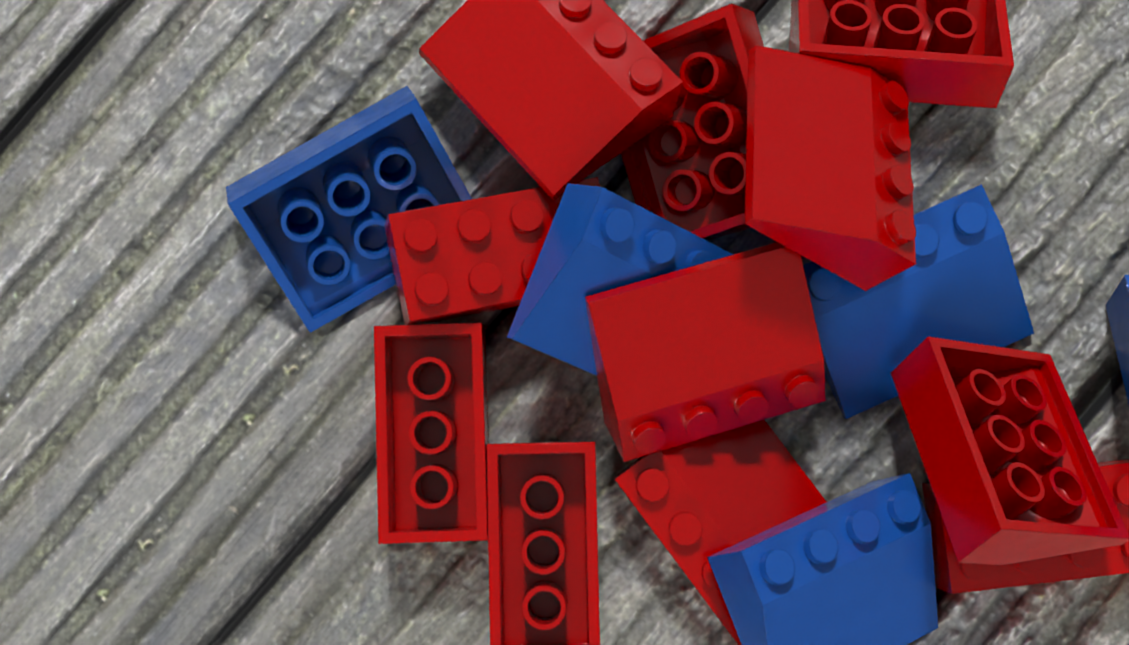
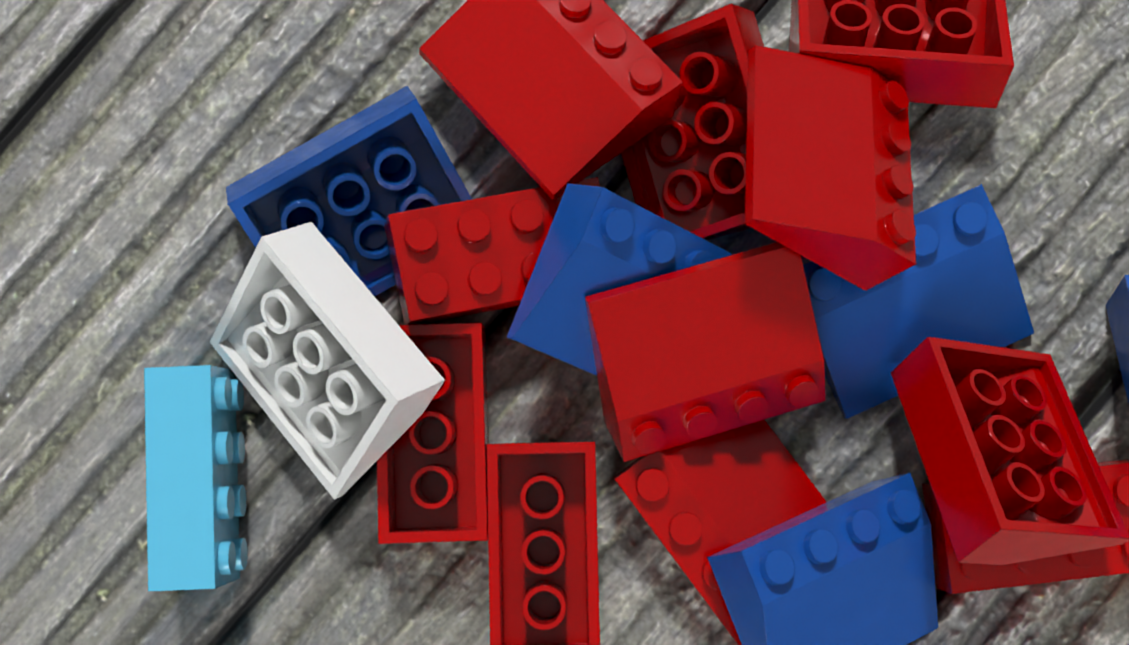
none -> medium azure brick [144,365,248,592]
none -> white slope [210,222,445,500]

